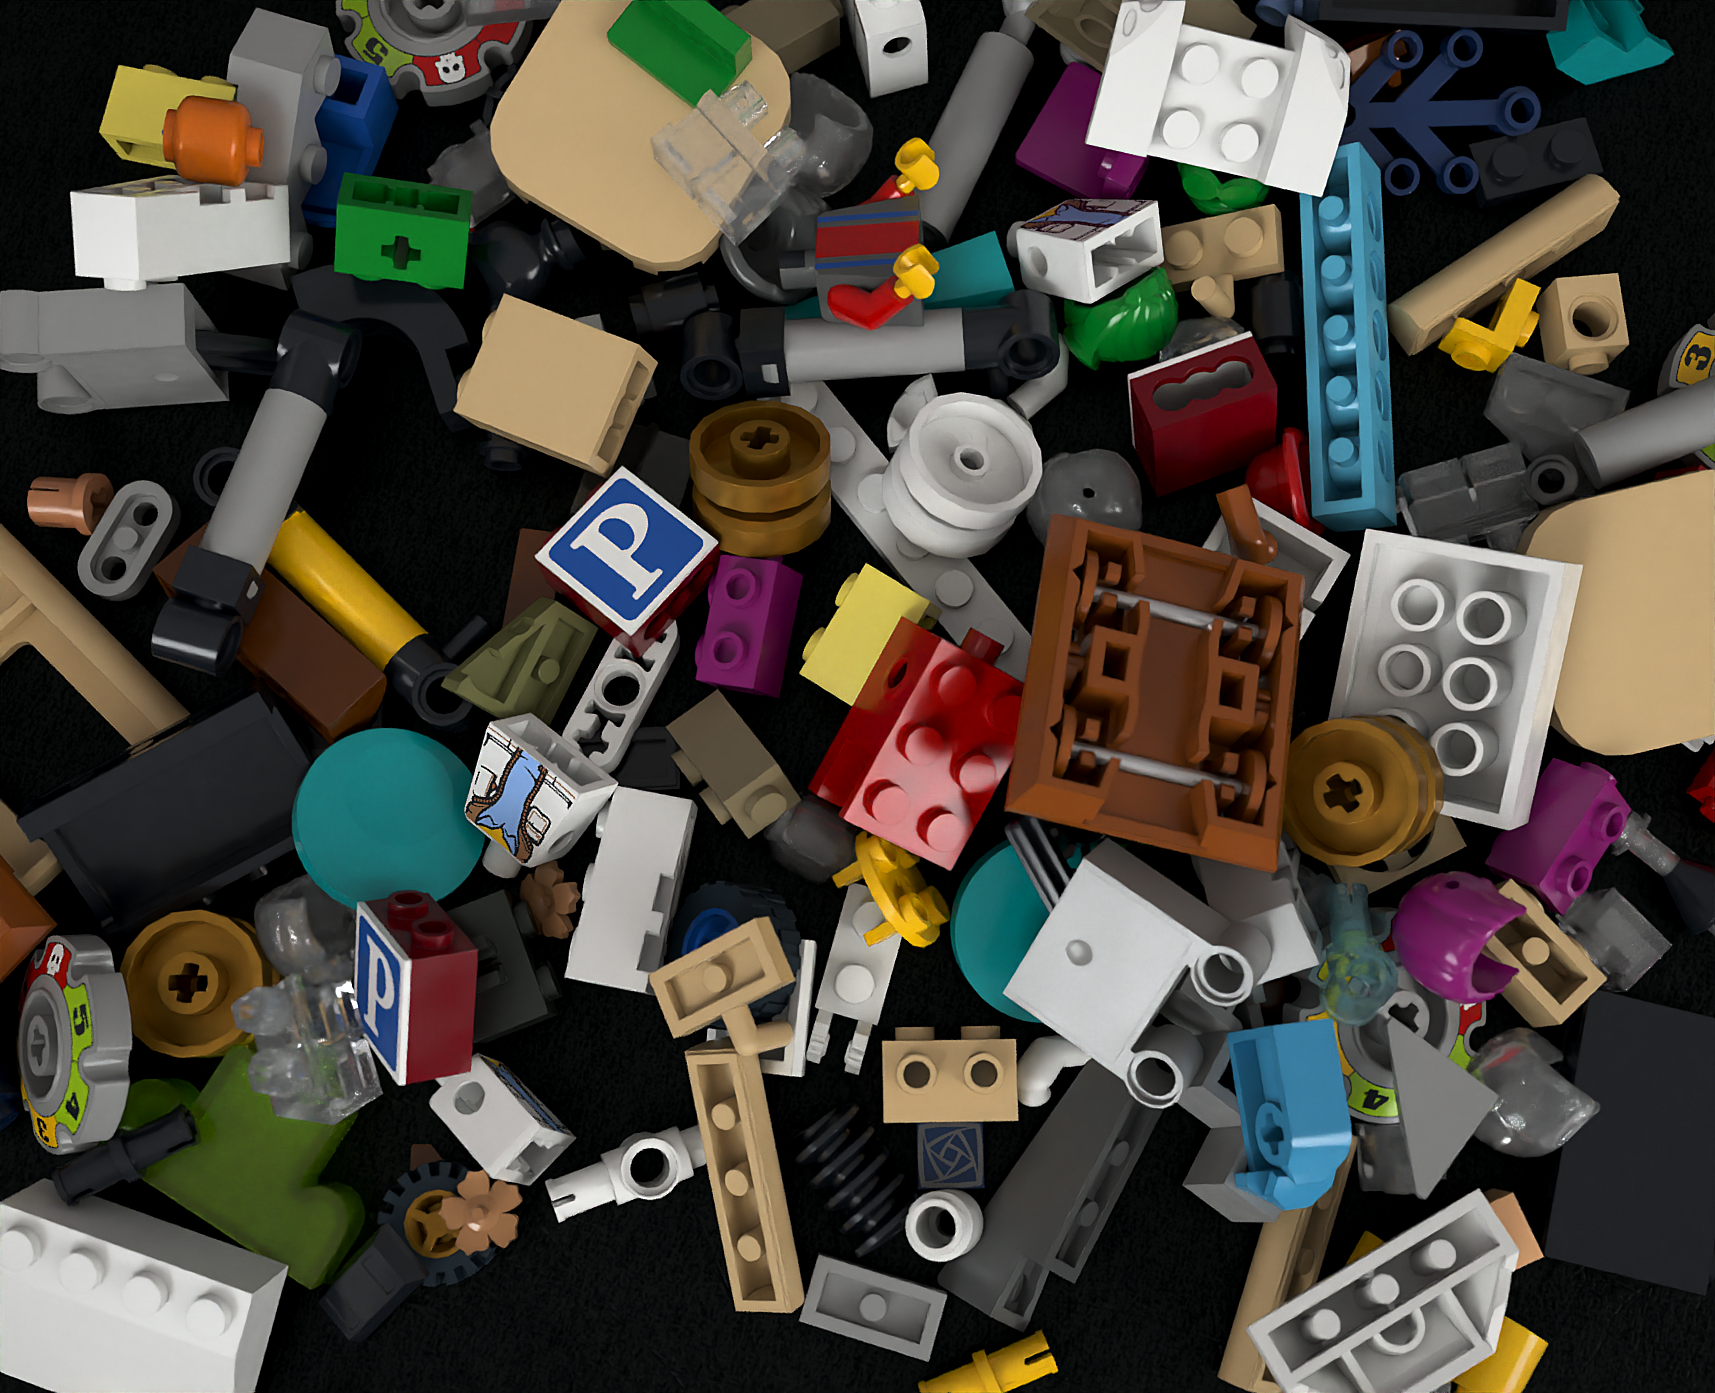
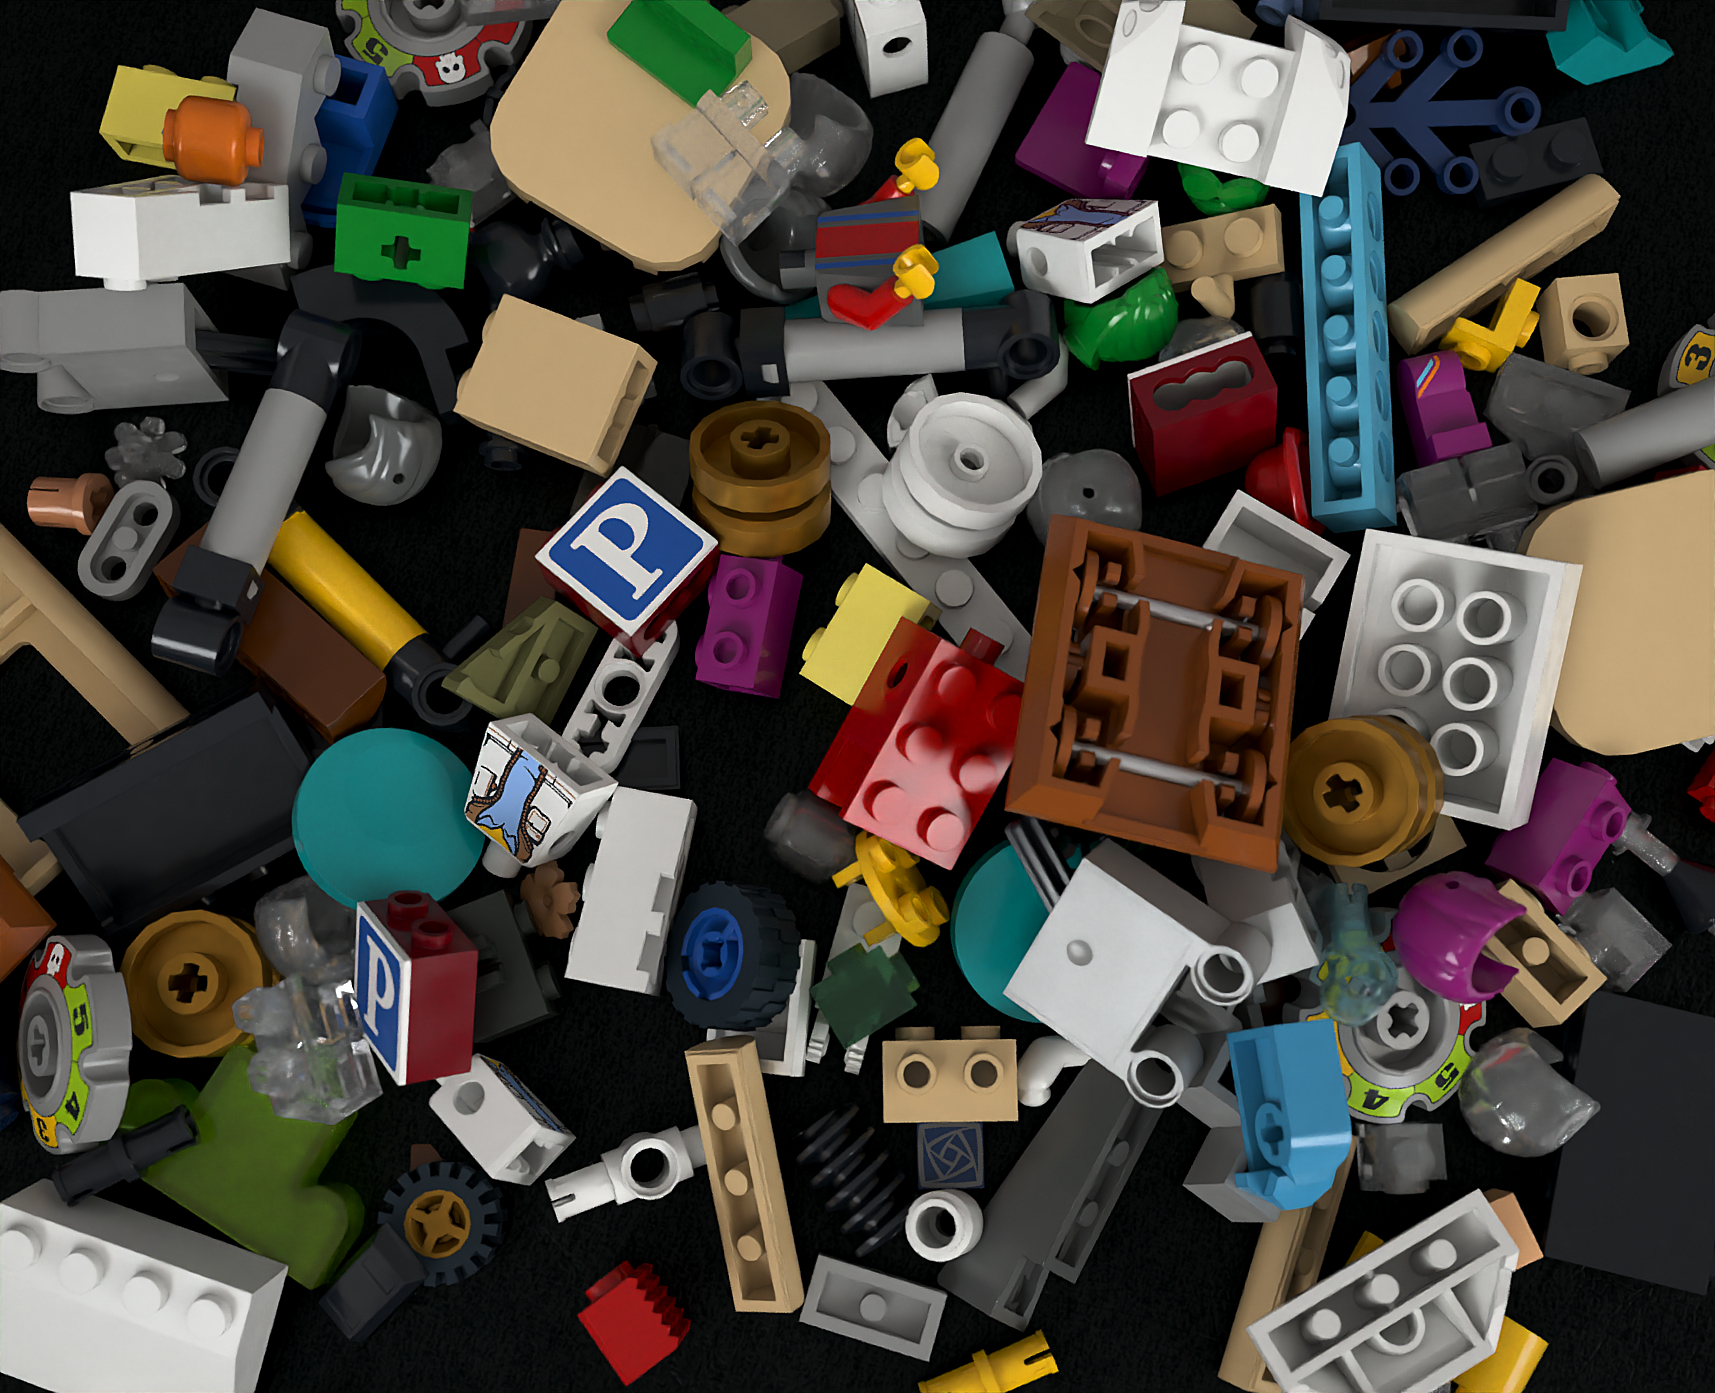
medium nougat plant [438,1169,523,1255] -> none
tan plate [648,916,795,1056] -> none
dark tan brick [666,689,801,839] -> none
dark orange arm [1215,484,1278,565] -> none
light grey tile [1383,1017,1499,1199] -> none
none -> clear plant [105,417,187,490]
none -> dark grey piece [325,384,442,506]
none -> red brick [577,1259,691,1386]
none -> clear green brick [808,942,920,1050]
none -> magenta leg [1397,348,1493,476]

